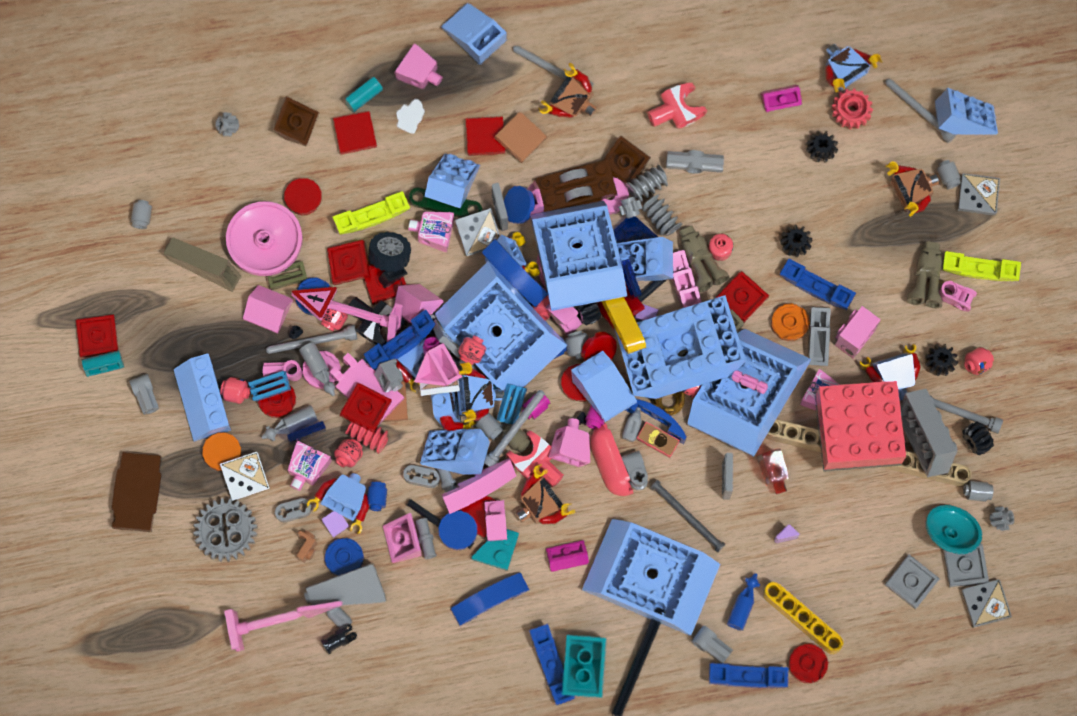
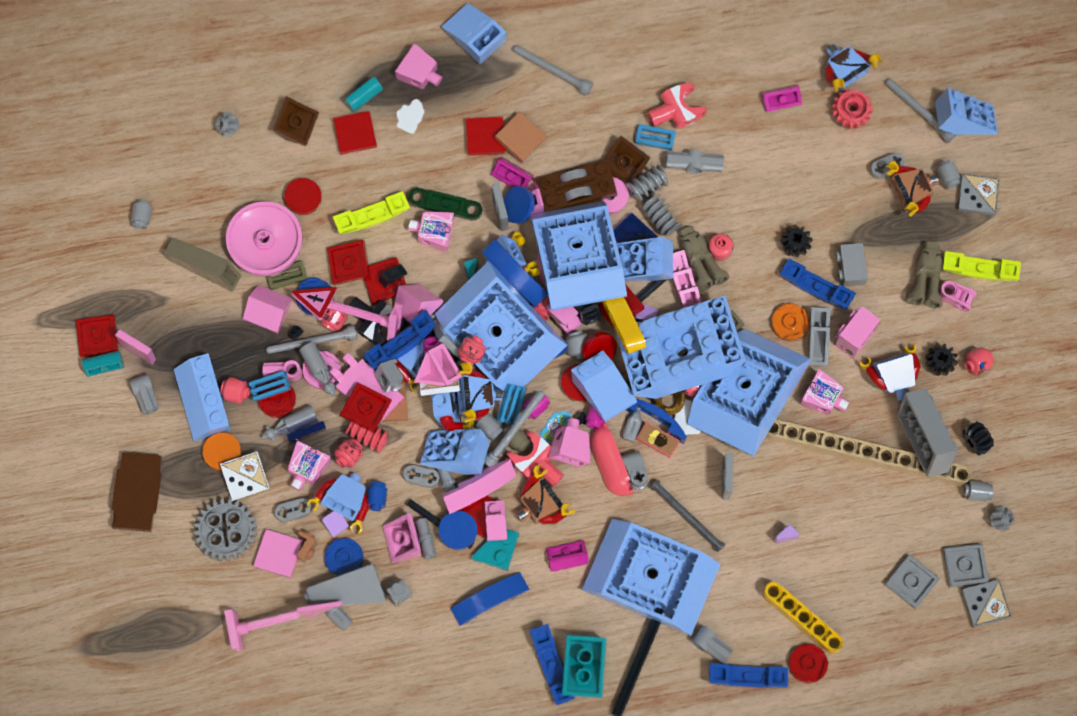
black piece [320,624,357,655] -> none
black wheel [368,232,411,272] -> none
light blue slope [424,154,480,208] -> none
tile [455,208,500,256] -> none
torso [538,63,597,118] -> none
light grey gear [619,196,642,218] -> none
clear blue tile [621,259,642,300] -> none
red tile [716,271,770,323] -> none
blue wheel [727,573,760,631] -> none
bright pink axle [731,370,768,394] -> none
clear red torso [757,448,789,495] -> none
black gear [806,131,838,163] -> none
coral piece [815,381,906,472] -> none
teal dish [926,505,982,554] -> none
light grey piece [933,398,1003,434] -> none
none -> bright pink tile [115,330,156,365]
none -> bright pink tile [253,529,303,579]
none -> light grey brick [386,579,412,607]
none -> teal slope [464,258,478,280]
none -> dark pink slope [491,157,534,188]
none -> sticker [540,411,571,443]
none -> dark azure tile [635,124,676,151]
none -> white sticker [674,399,701,435]
none -> light grey brick [836,243,868,286]
none -> light grey beam [870,153,905,179]

